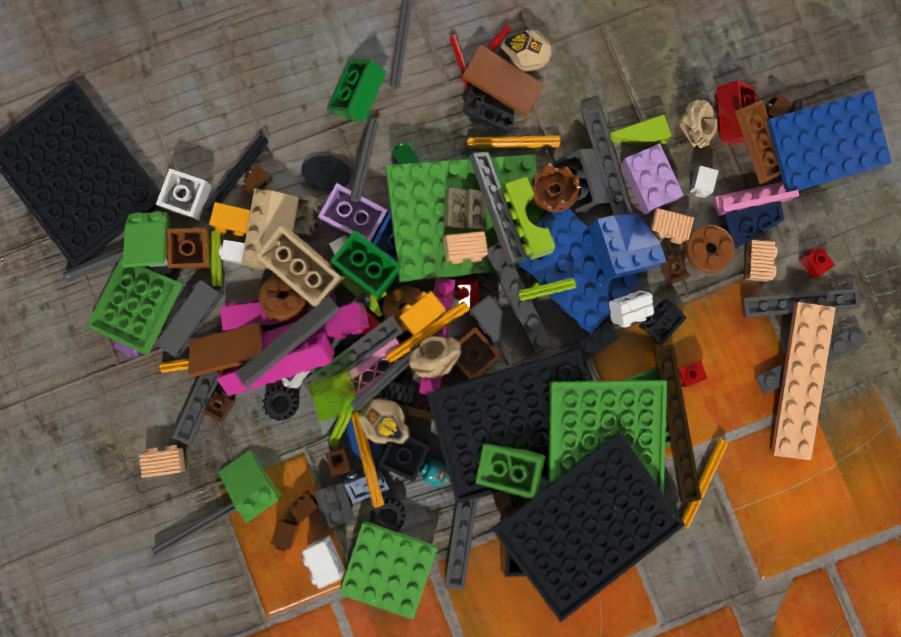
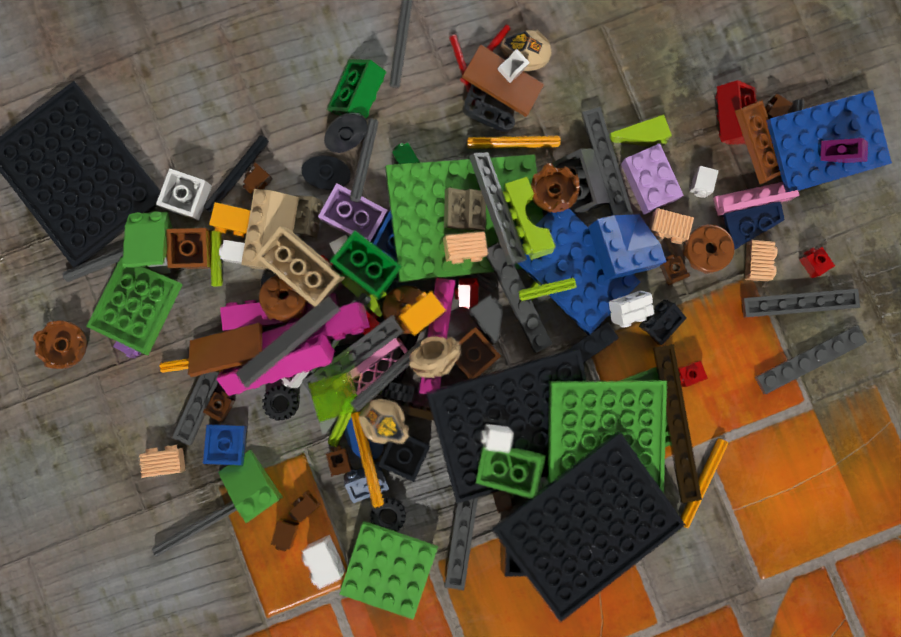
dark grey brick [156,280,224,357] -> none
dark grey bracket [314,483,354,529] -> none
light orange axle [385,301,470,363] -> none
teal head [420,458,449,487] -> none
tan helmet [679,100,717,148] -> none
light nougat plate [771,302,836,460] -> none
none -> dark orange plate [33,321,87,369]
none -> blue plate [203,425,247,465]
none -> black piece [324,112,367,153]
none -> white brick [480,424,513,452]
none -> white panel [497,49,530,83]
none -> magenta slope [821,138,868,163]

